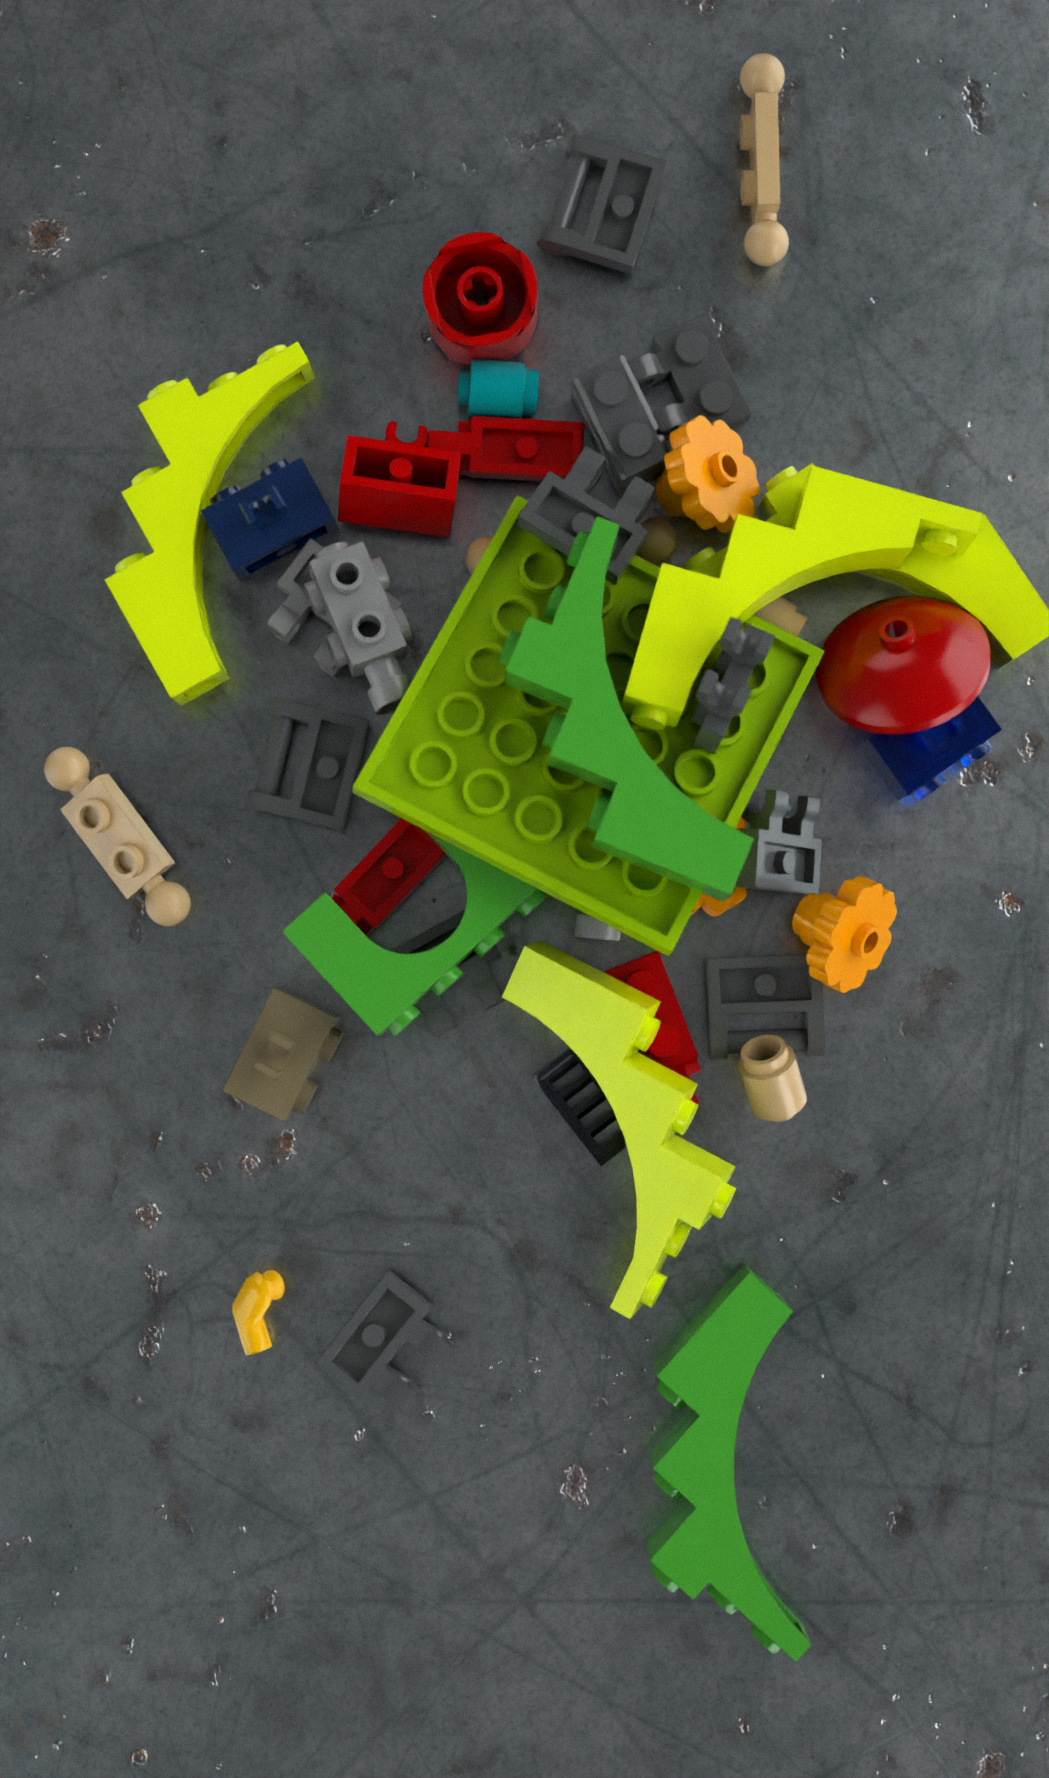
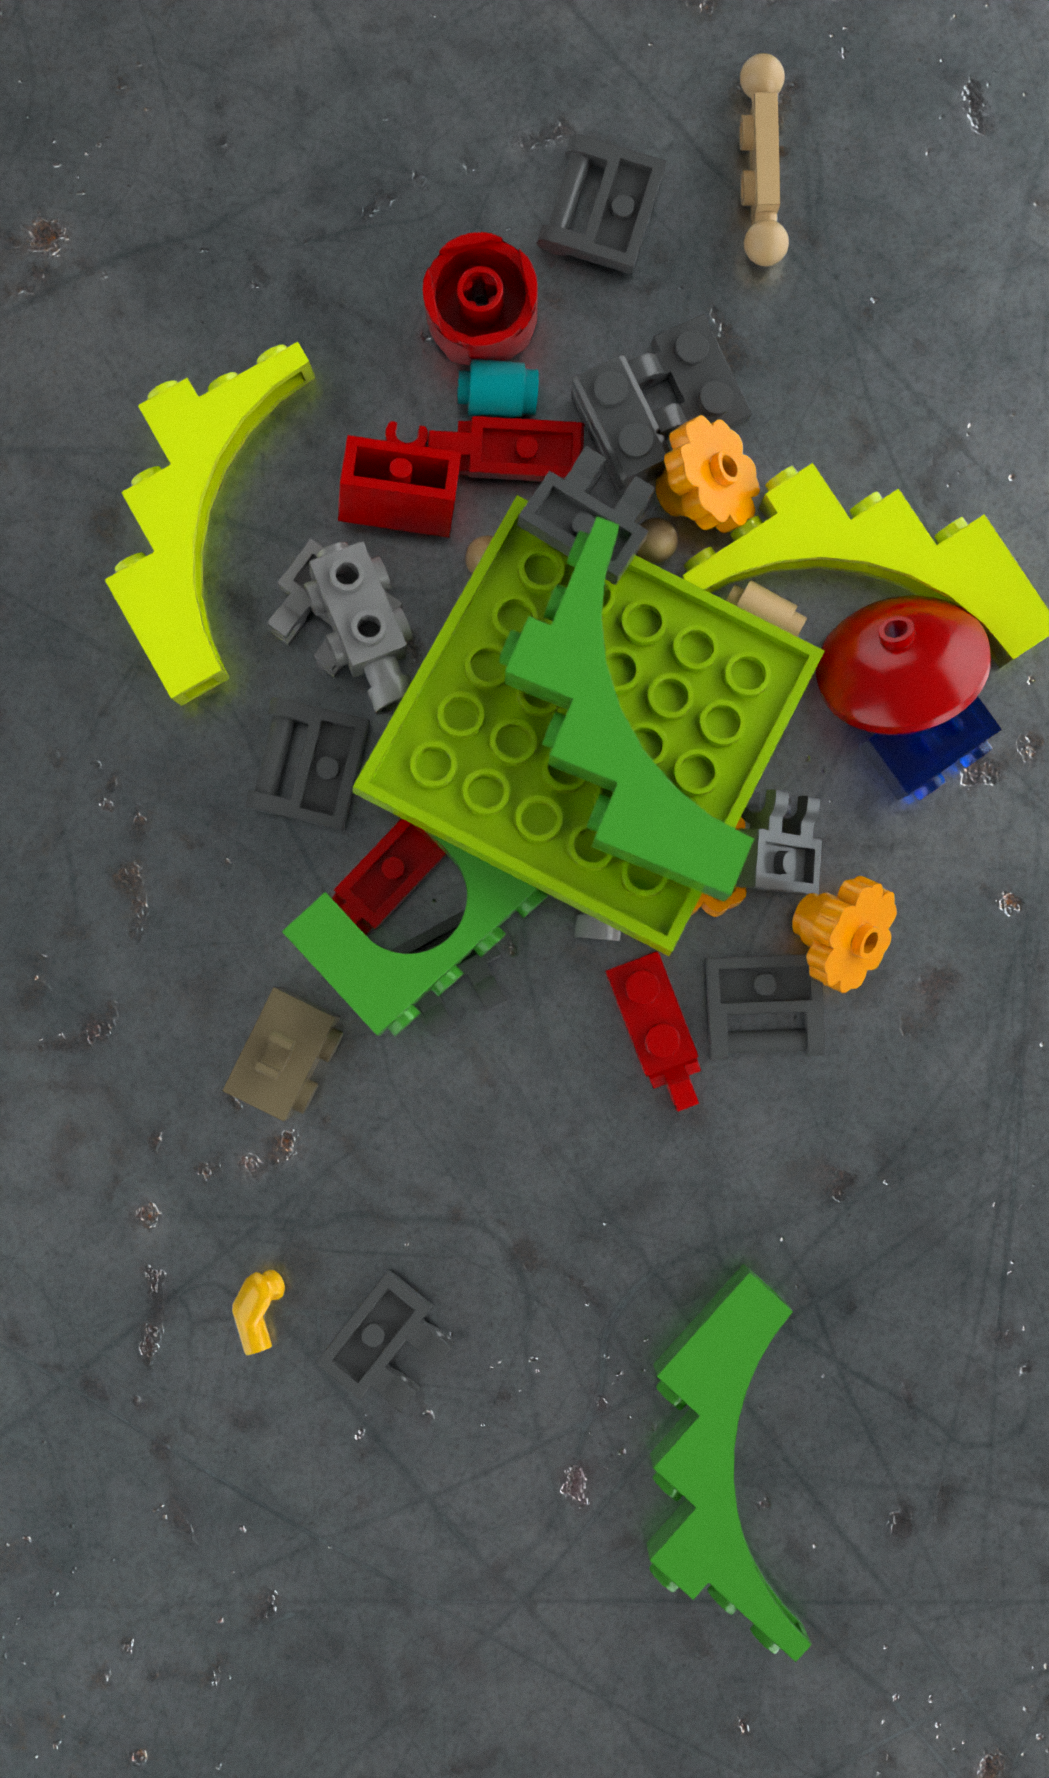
tan plate [44,746,191,926] -> none
dark blue brick [201,457,339,582] -> none
neon yellow arch [502,941,736,1319] -> none
black slope [532,1047,627,1166] -> none
neon yellow arch [621,465,983,730] -> none
dark grey plate [690,617,775,754] -> none
tan brick [738,1035,807,1122] -> none

